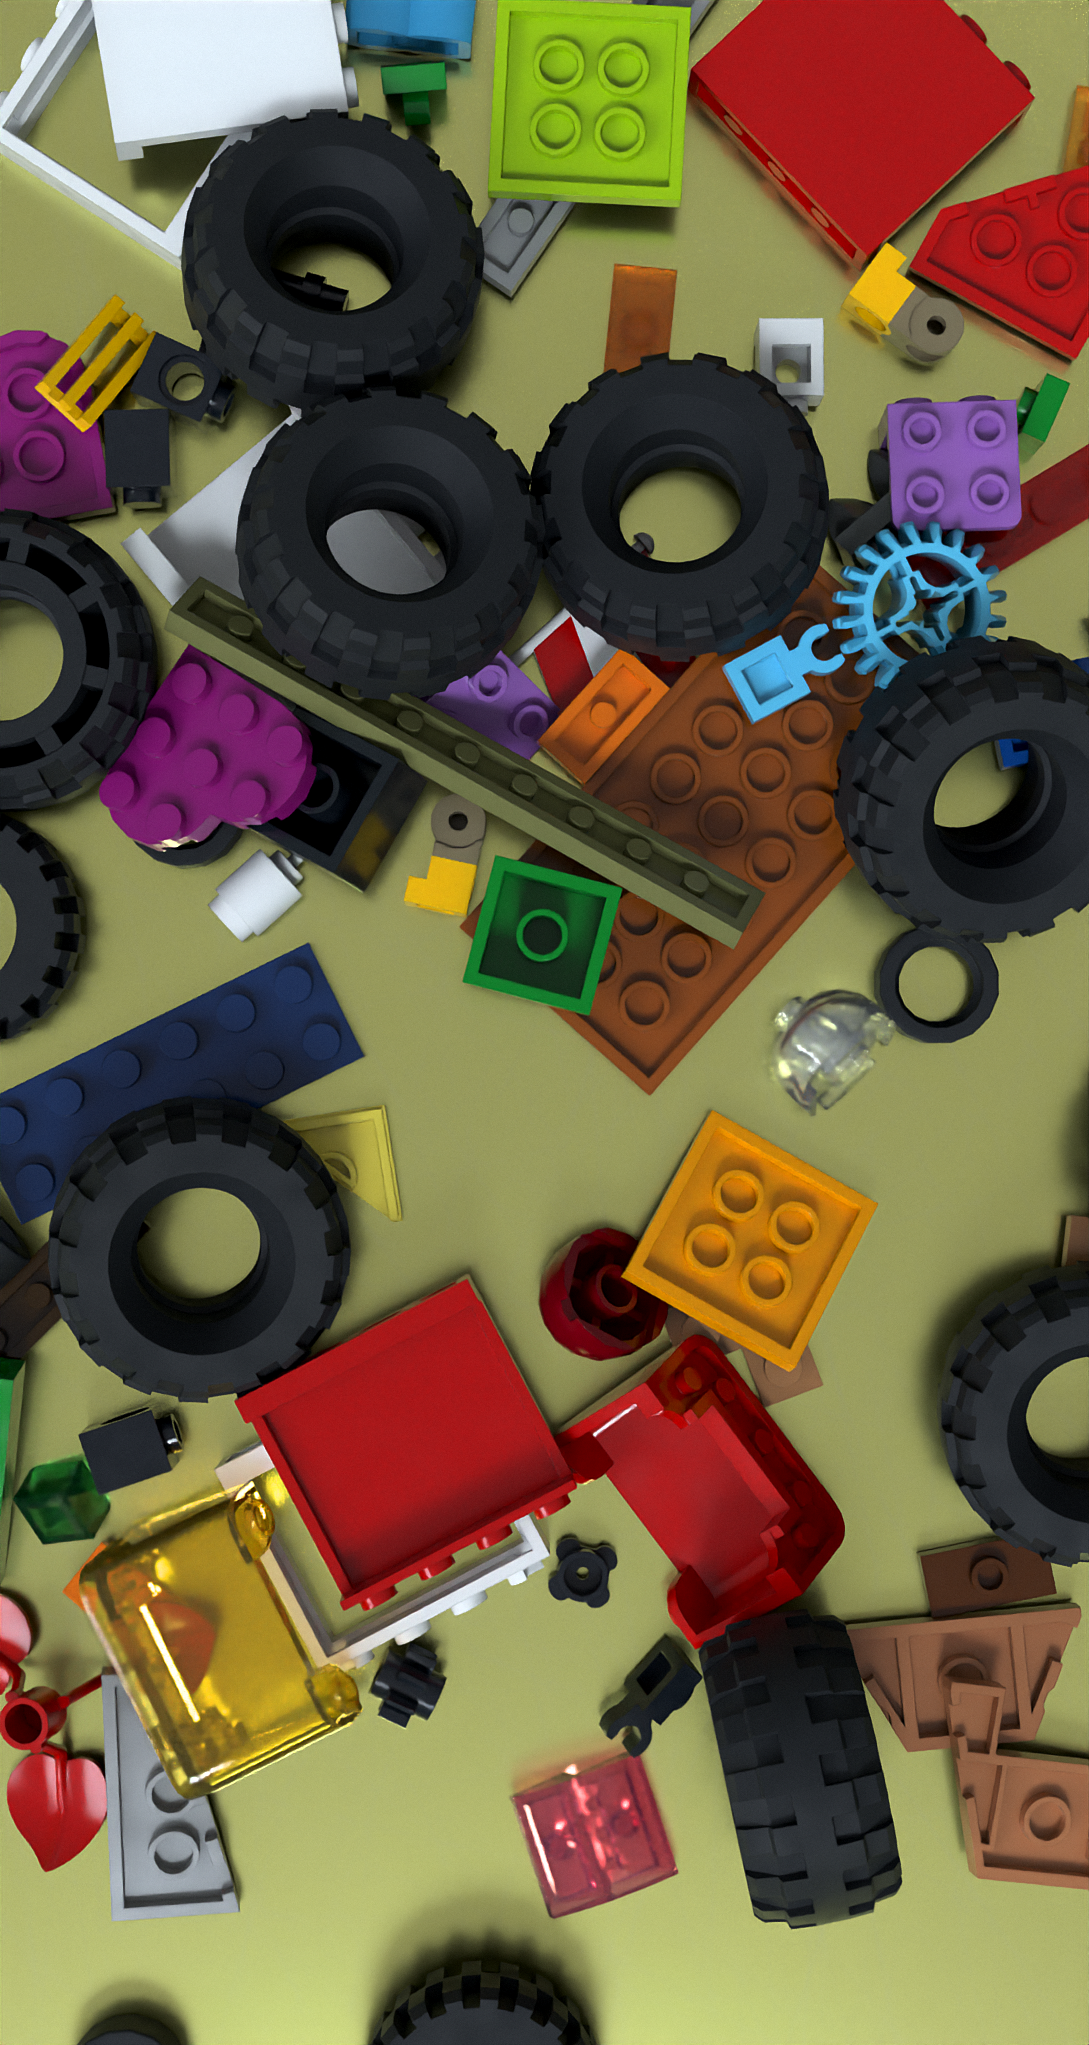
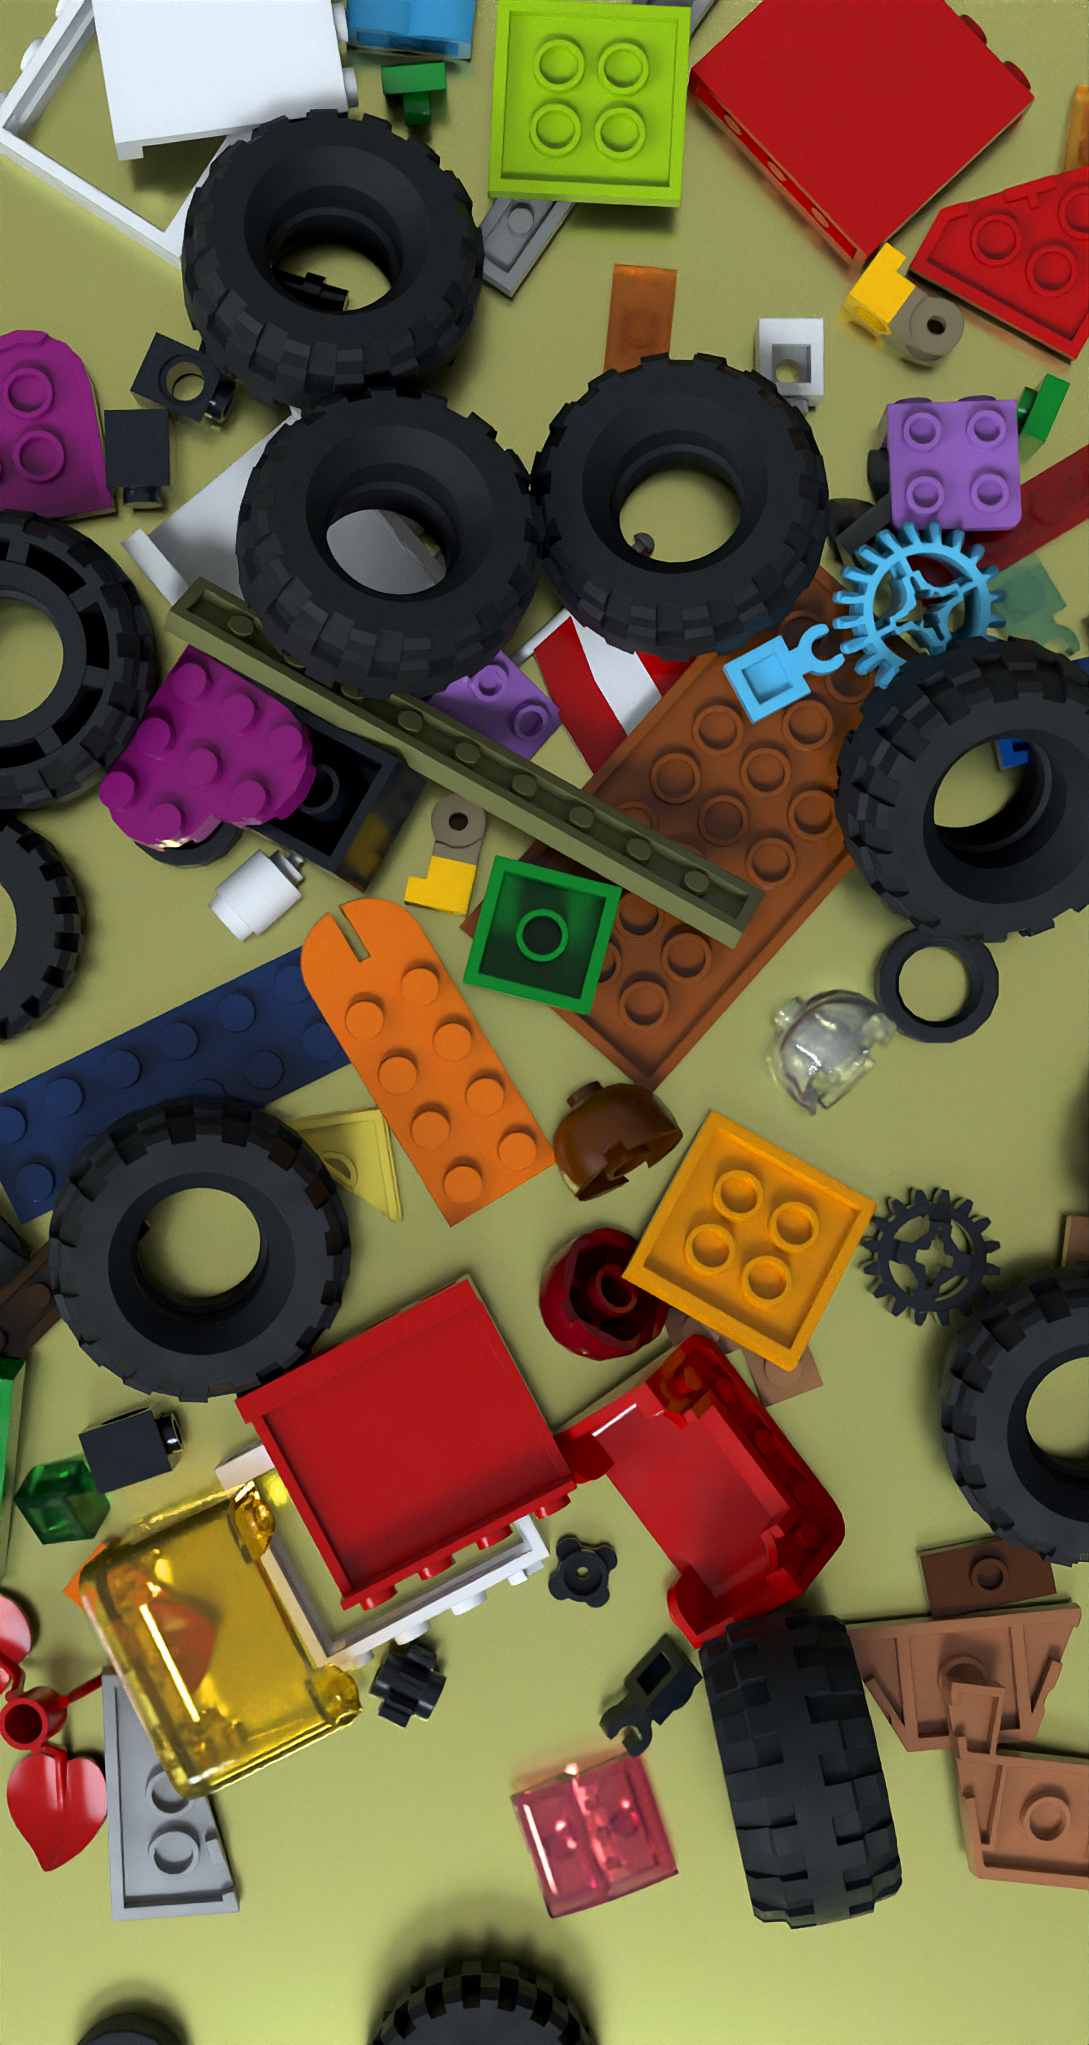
yellow tile [35,294,156,432] -> none
orange plate [536,649,670,785] -> none
none -> orange plate [300,898,555,1227]
none -> reddish brown cylinder [553,1081,683,1201]
none -> black gear [860,1188,1001,1326]
none -> clear light blue plate [986,551,1081,656]

